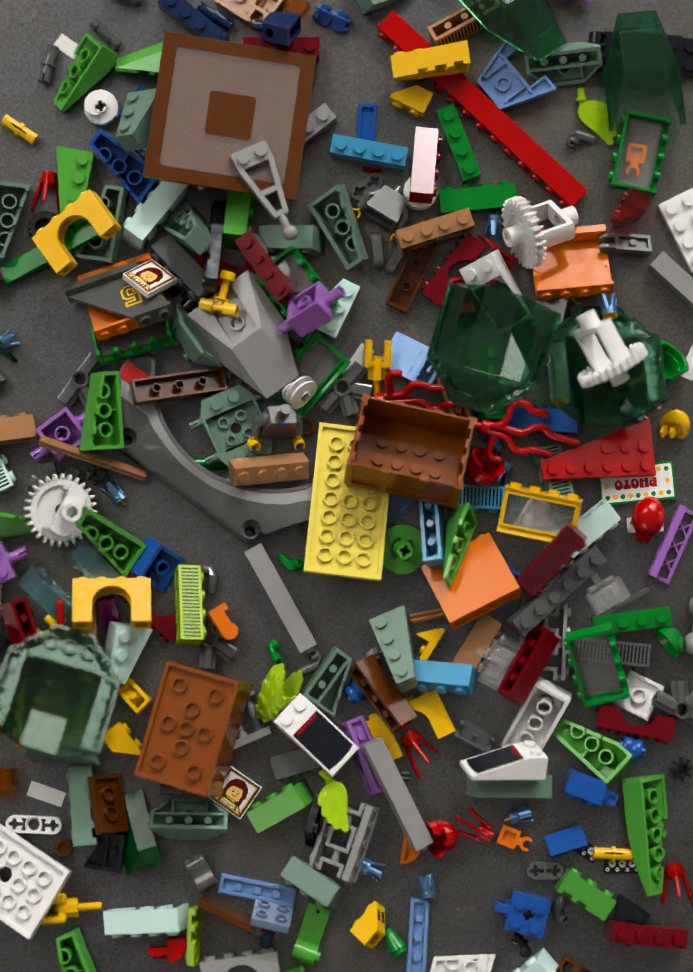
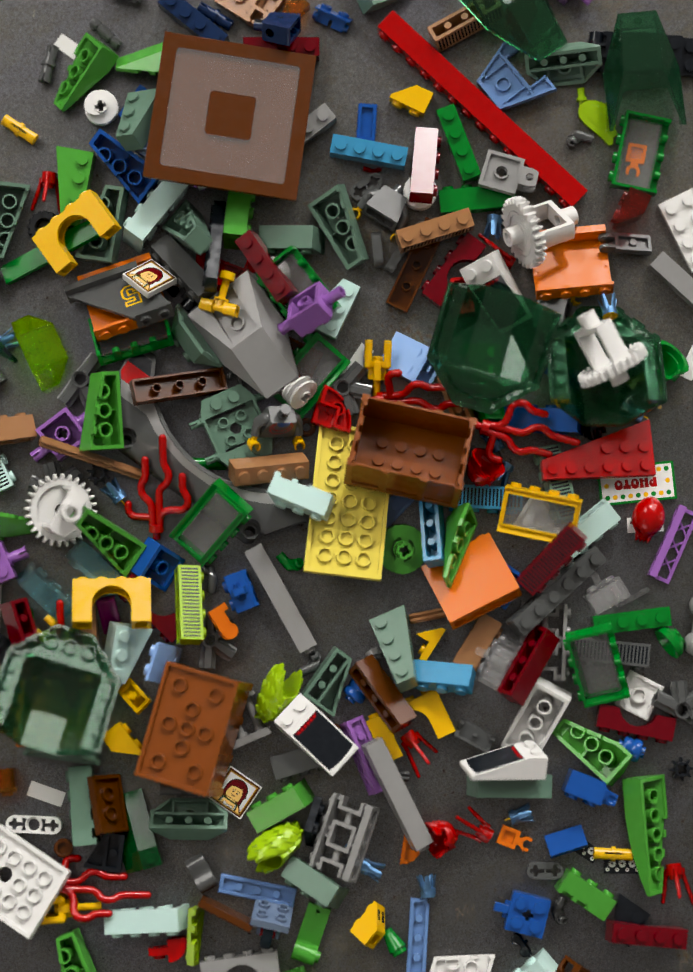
light grey plate [230,140,298,241] -> none
green arm [267,639,284,664] -> none
lime animal [317,769,349,832] -> none
yellow wedge [390,40,471,83] -> none
yellow piece [658,409,690,440] -> none
none -> clear neon green wedge [11,315,69,392]
none -> red plant [60,854,152,923]
none -> red plant [124,434,192,540]
none -> light blue slope [143,642,183,683]
none -> window [169,478,254,567]
none -> blue hinge [222,569,261,614]
none -> lime head [247,820,304,874]
none -> light aqua wedge [267,471,336,522]
none -> red brick [310,385,351,434]
none -> light grey plate [478,149,539,197]
none -> black gear [582,417,606,441]

